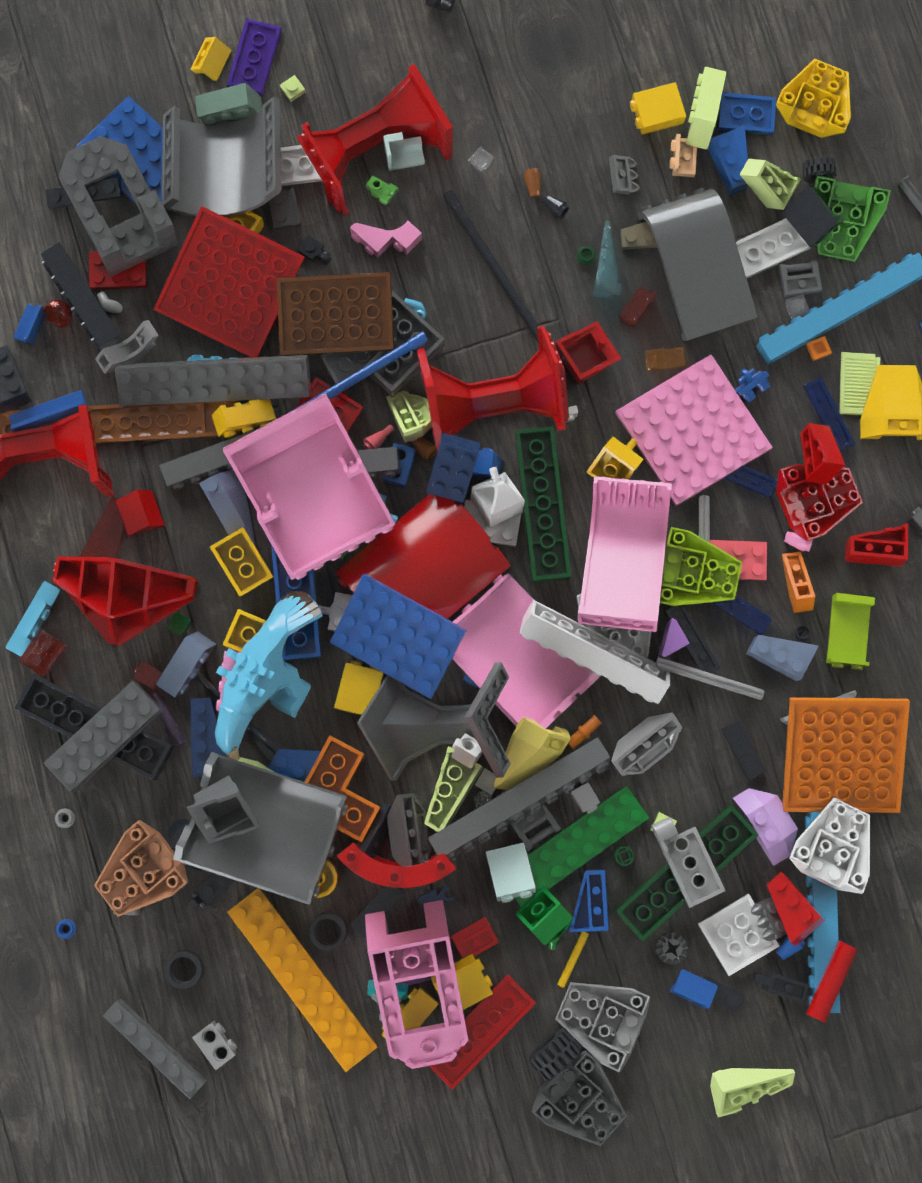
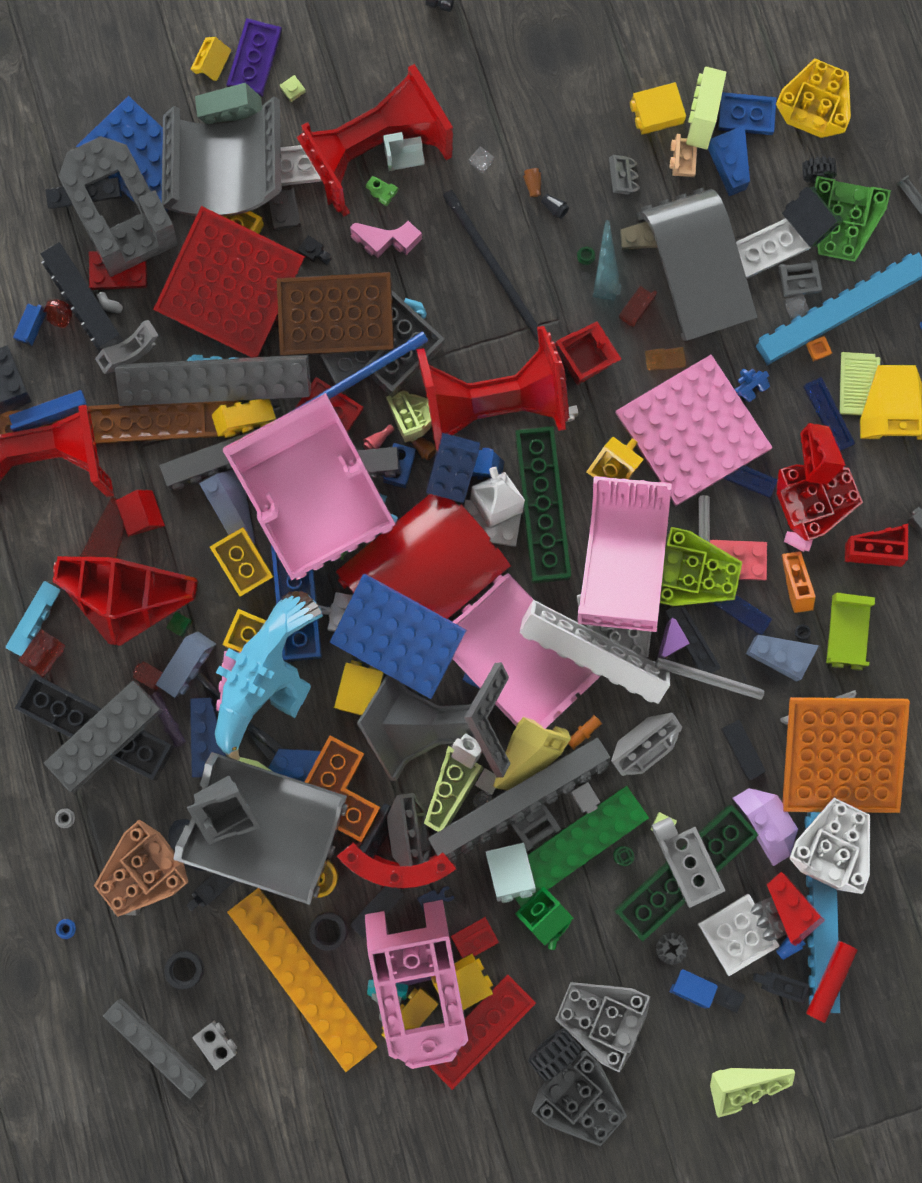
yellow bar [557,932,589,988] -> none
blue wedge [569,869,609,932] -> none
yellowish green wedge [740,159,801,210] -> none

